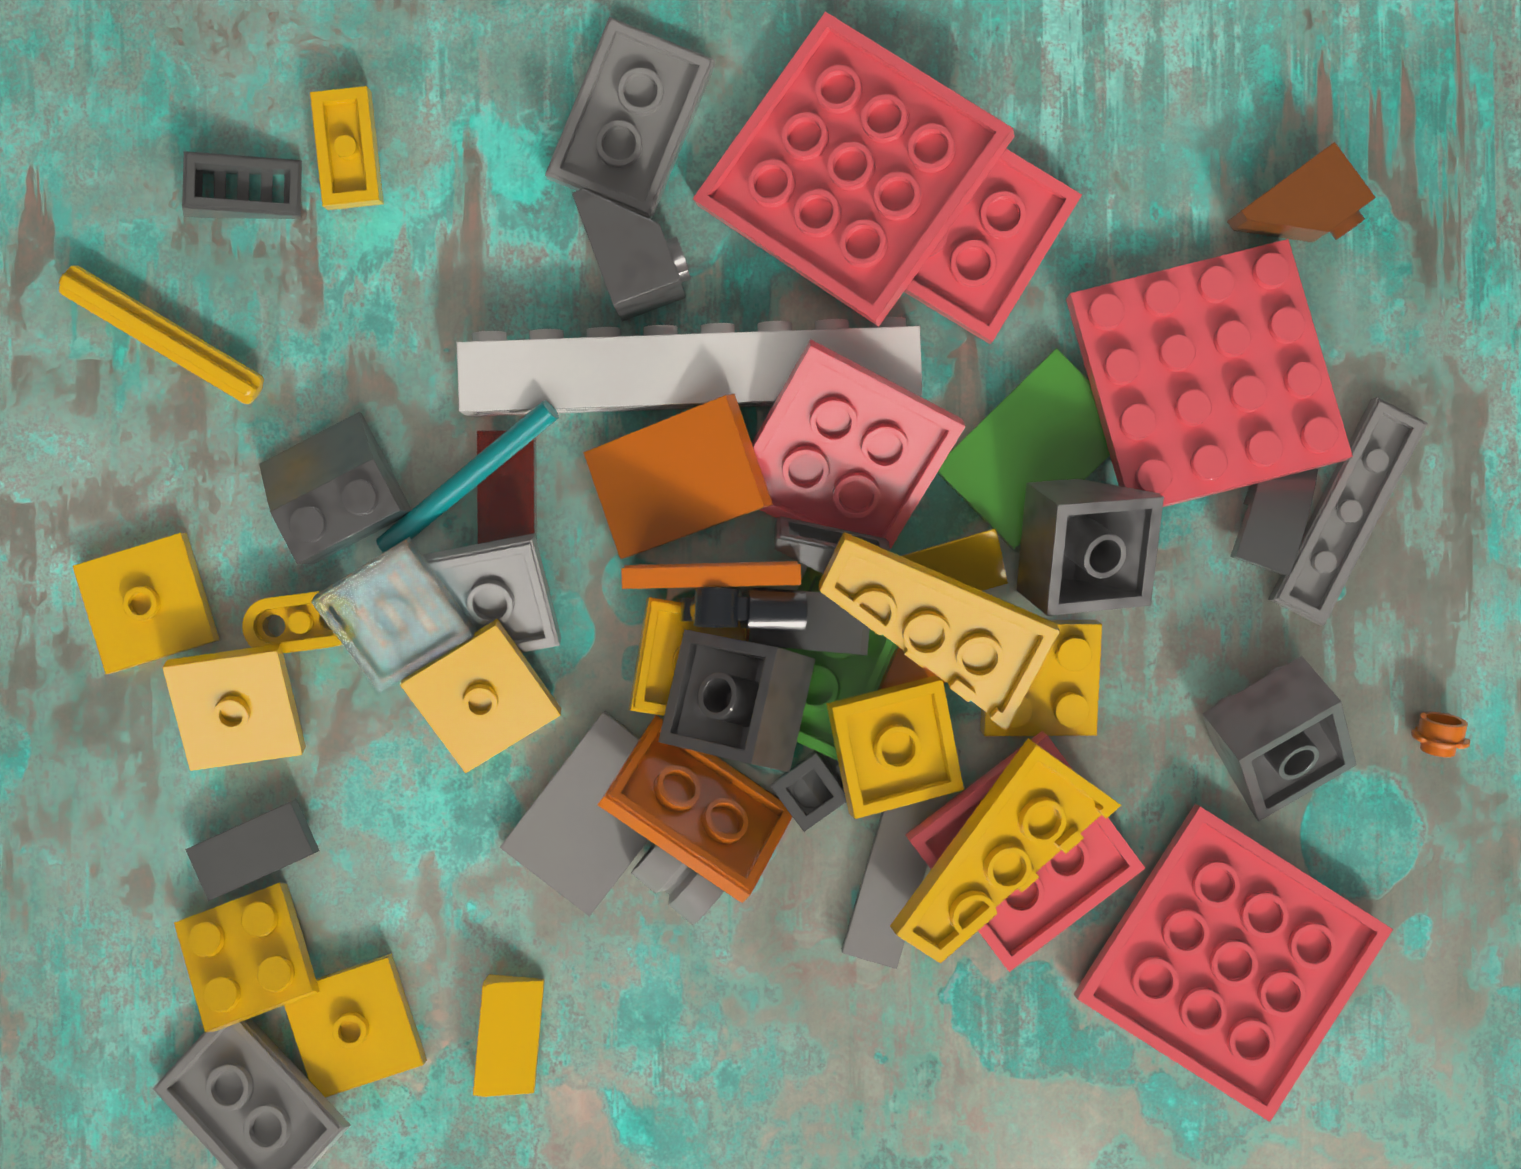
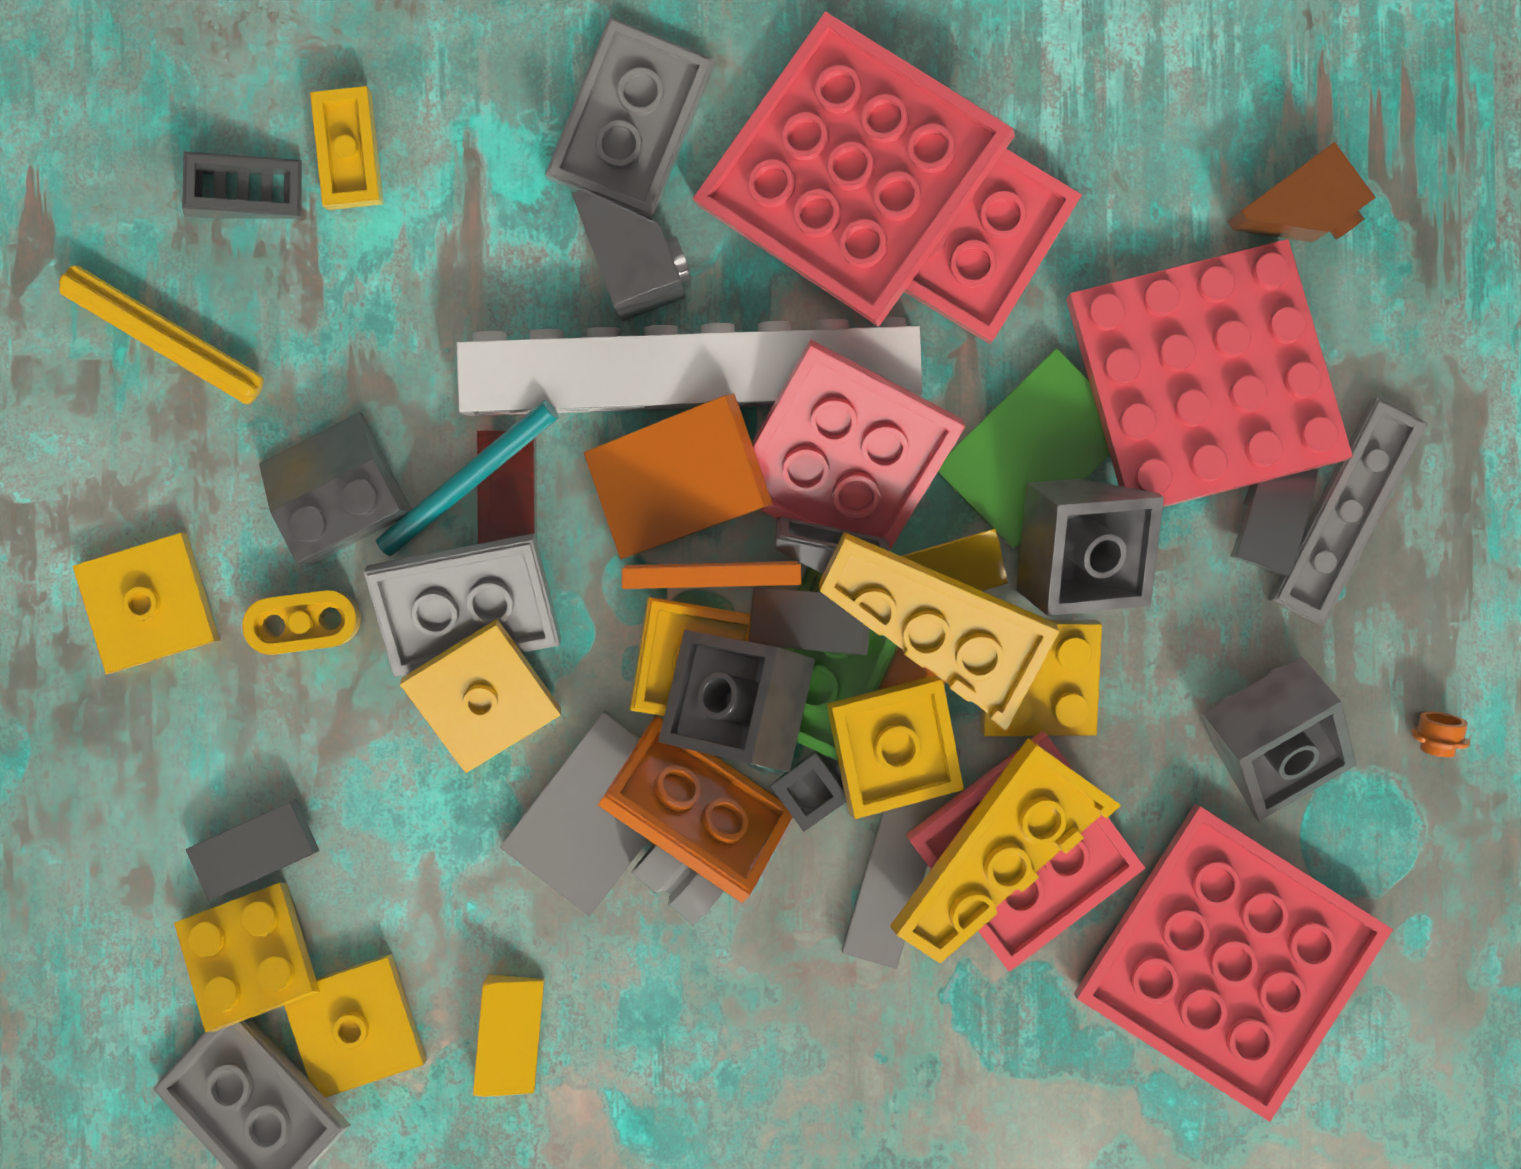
yellow plate [162,643,306,771] -> none
clear light blue tile [311,537,476,693] -> none
black bar [680,588,808,631] -> none

